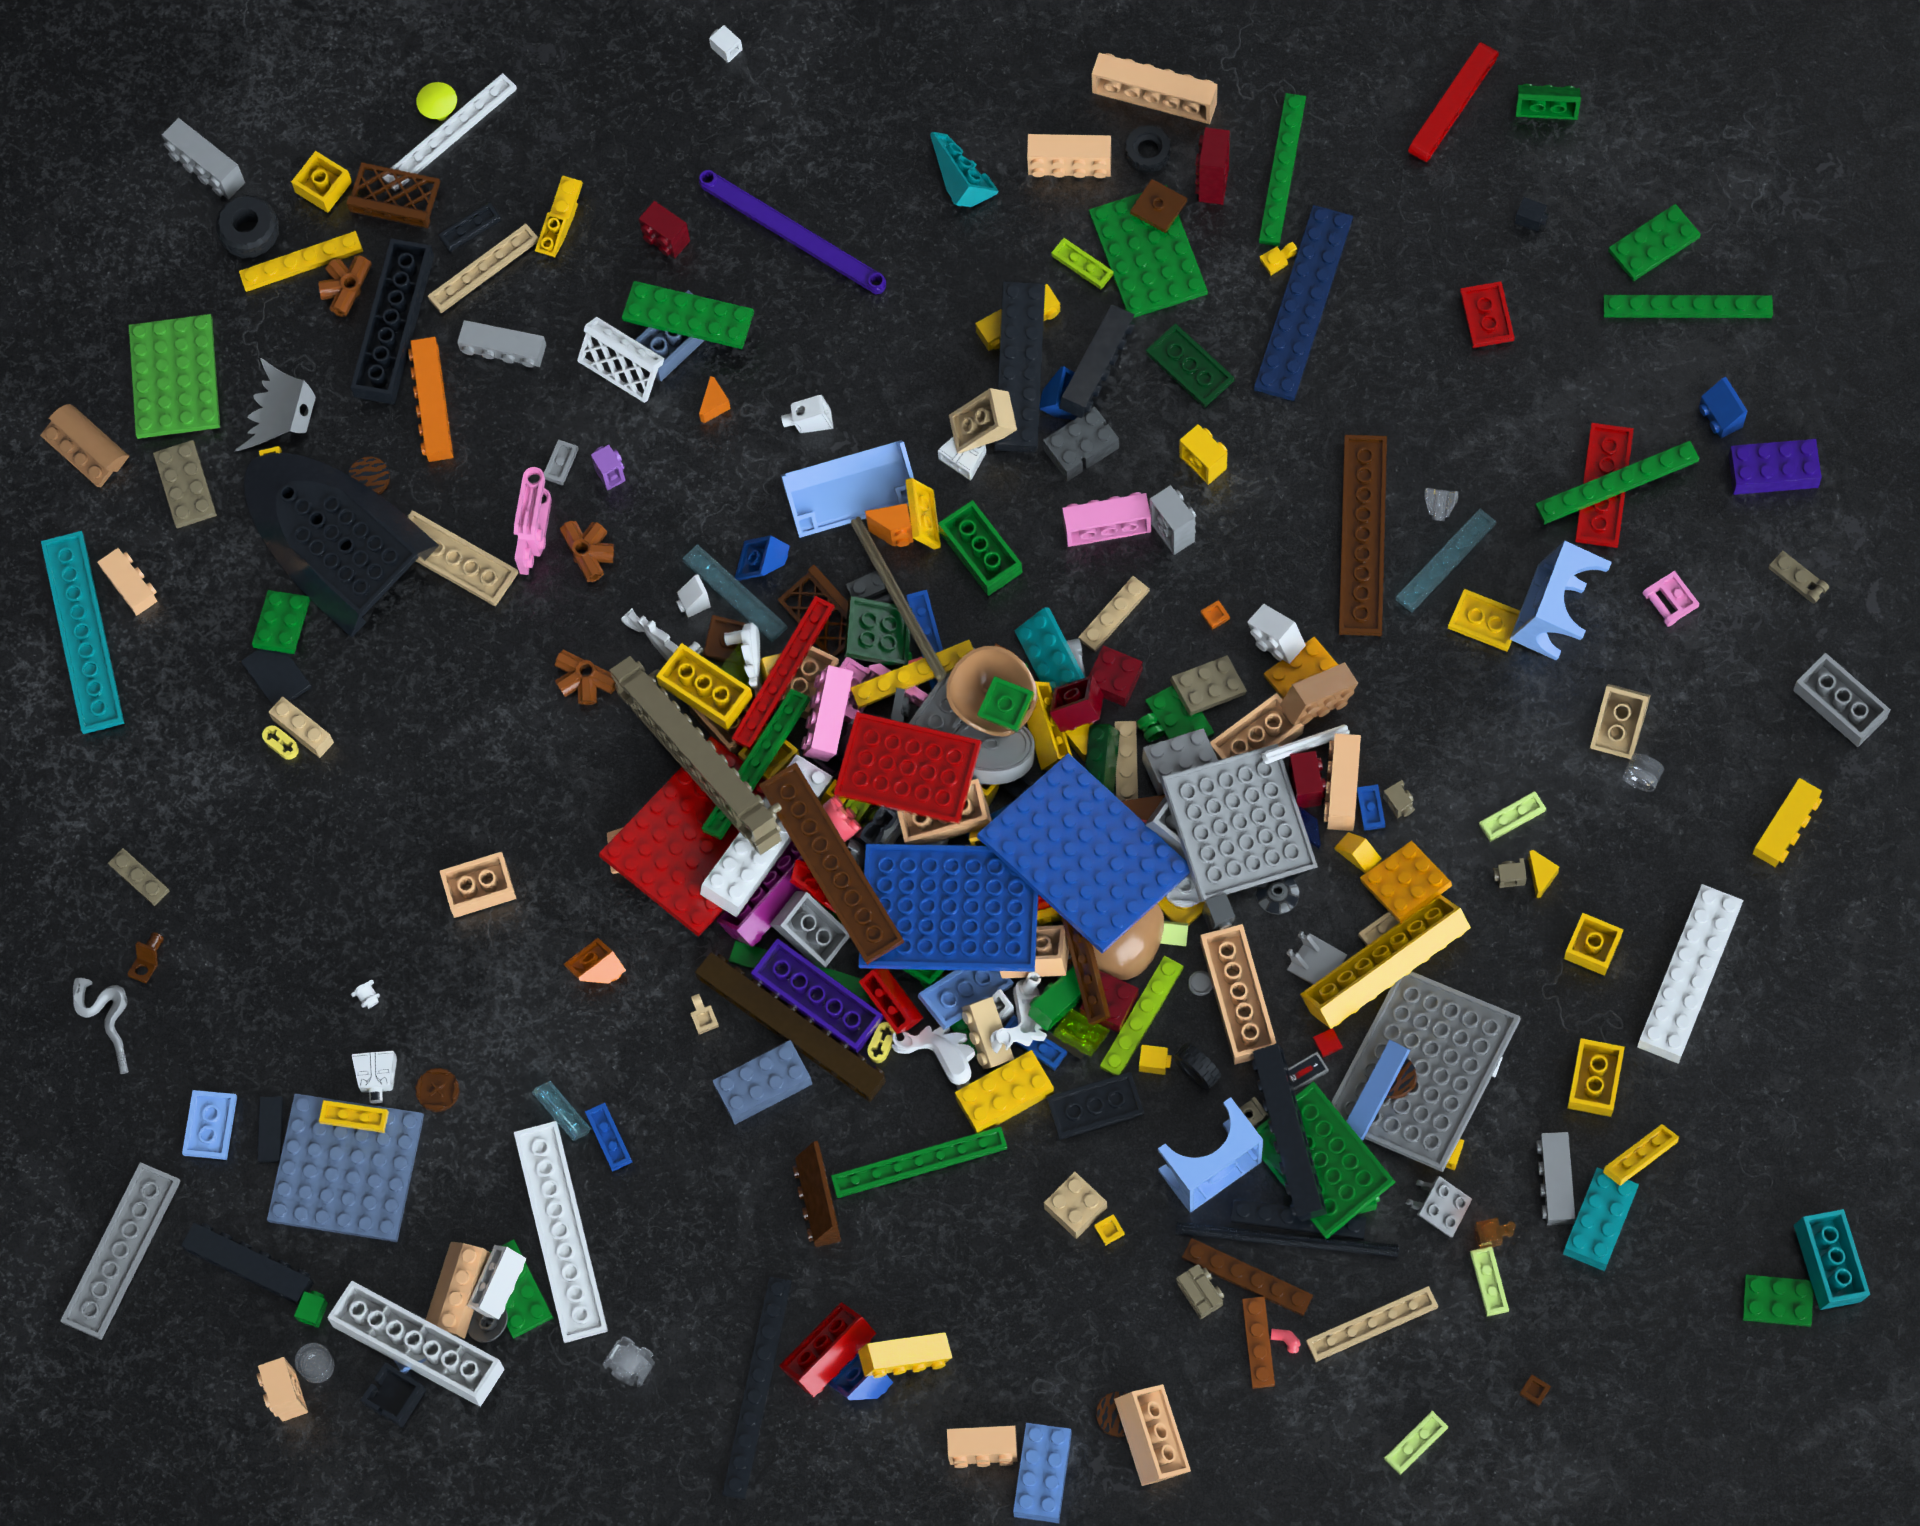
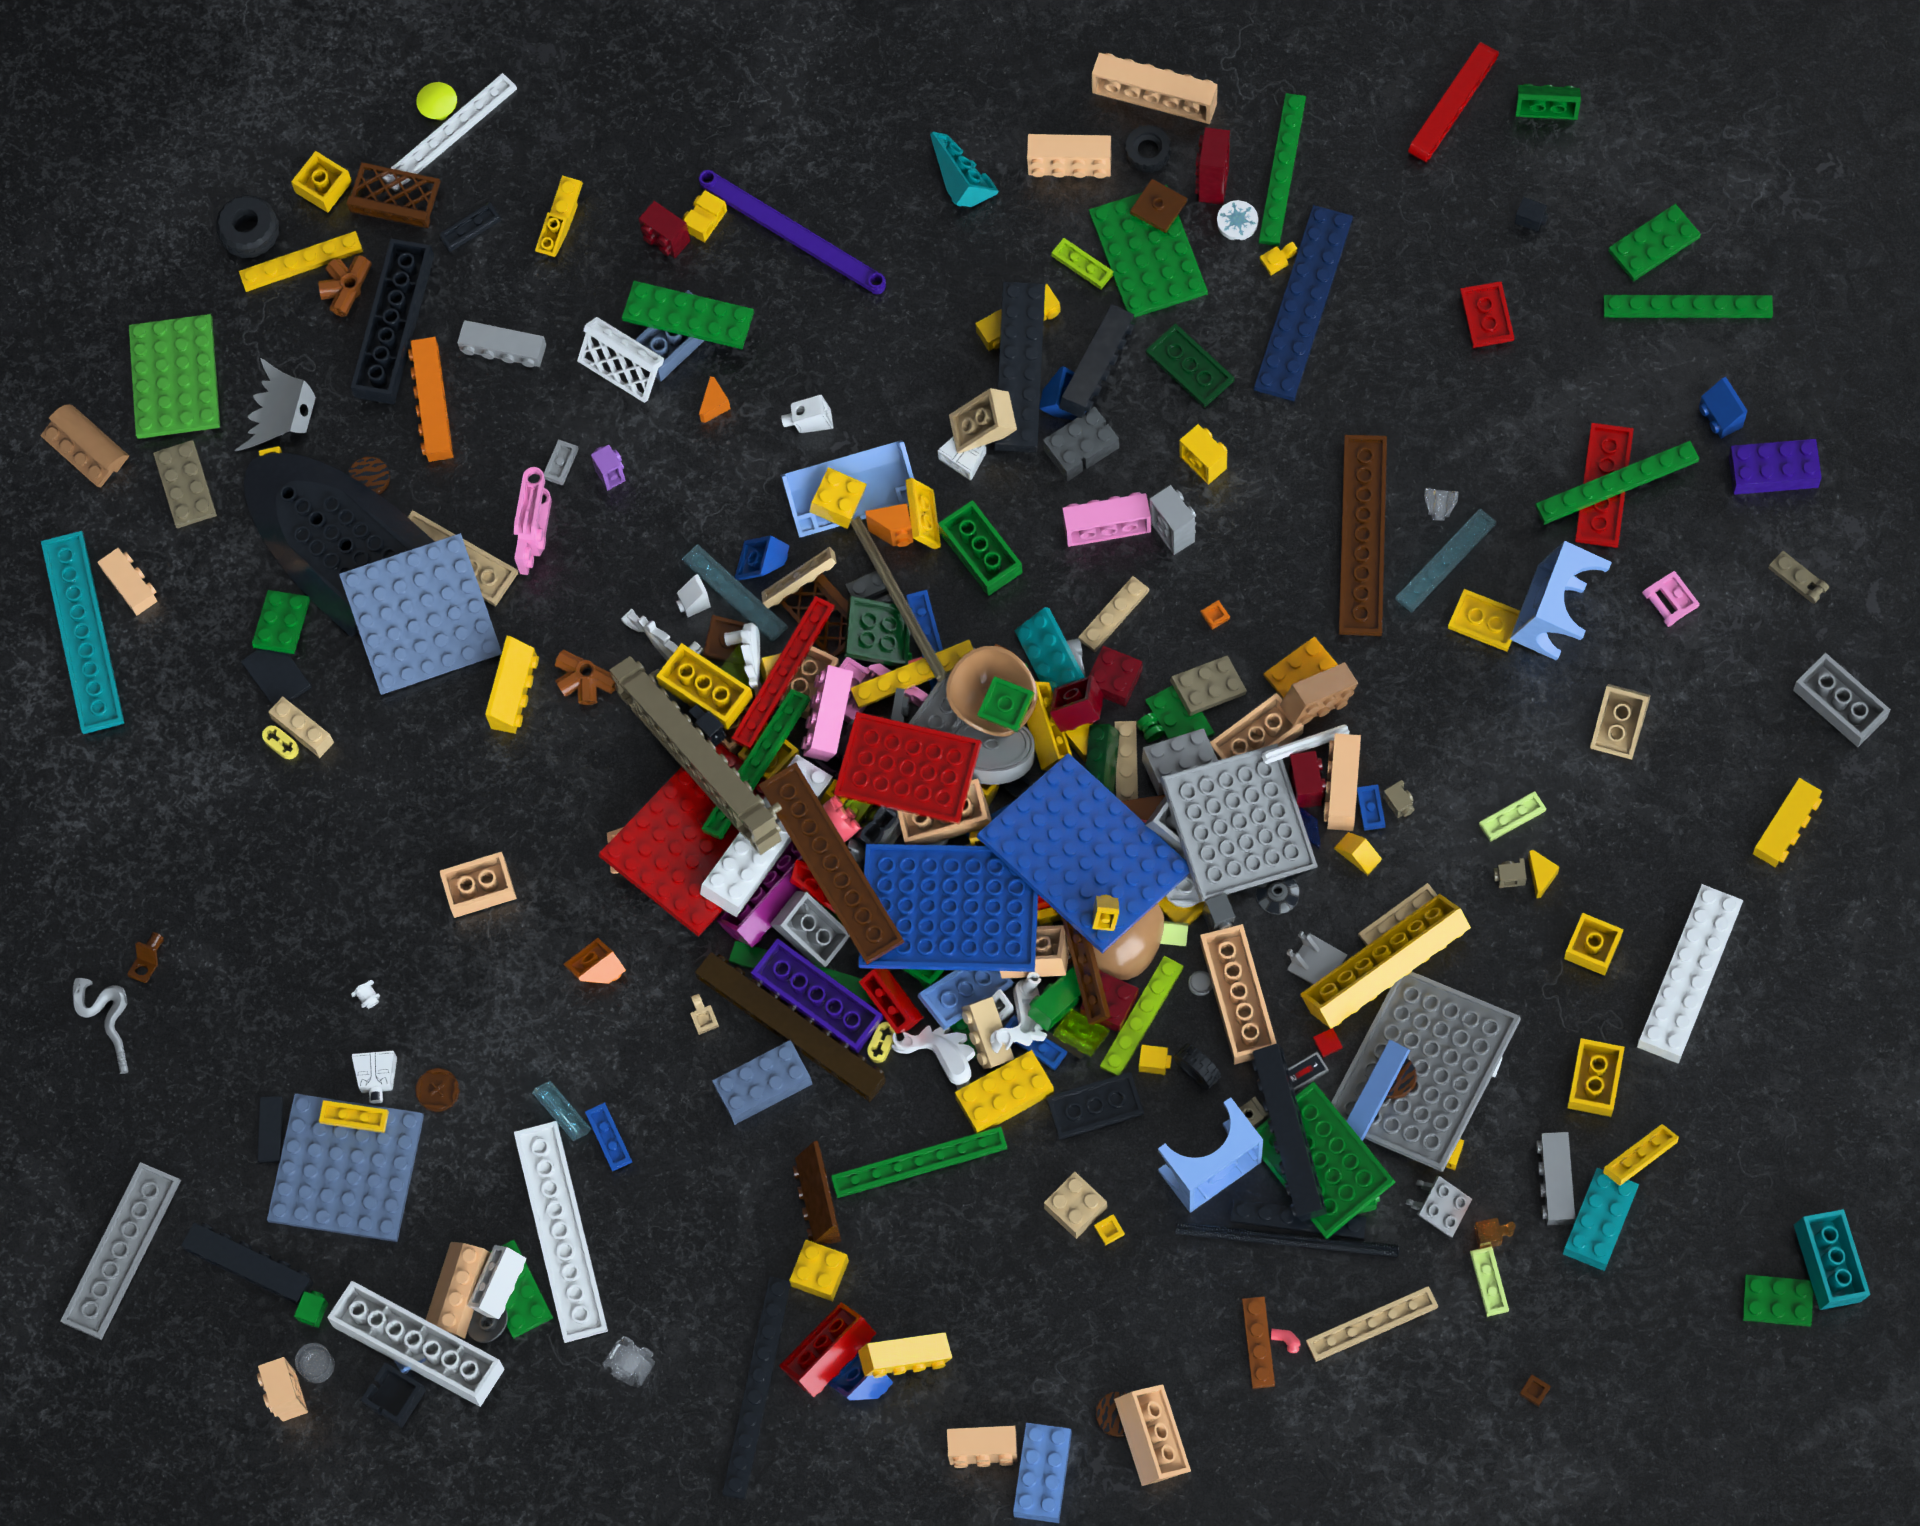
dark tan plate [108,848,169,906] -> none
light grey brick [162,118,245,200] -> none
light blue plate [182,1090,237,1160] -> none
tan plate [428,224,539,313] -> none
dark orange piece [560,521,614,582] -> none
white brick [709,25,742,62] -> none
dark tan brick [1176,1264,1224,1319] -> none
reddish brown plate [1182,1238,1313,1317] -> none
white brick [1247,604,1306,664] -> none
light orange plate [1360,841,1452,923] -> none
yellowish green tile [1384,1411,1448,1475] -> none
clear piece [1622,753,1664,792] -> none
none -> sand blue plate [339,533,502,695]
none -> yellow slope [485,636,539,734]
none -> yellow brick [682,190,727,242]
none -> black piece [689,704,727,747]
none -> tan plate [761,547,836,609]
none -> yellow brick [789,1240,849,1302]
none -> yellow brick [809,467,867,529]
none -> yellow slope [1092,895,1119,931]
none -> white tile [1217,200,1258,240]

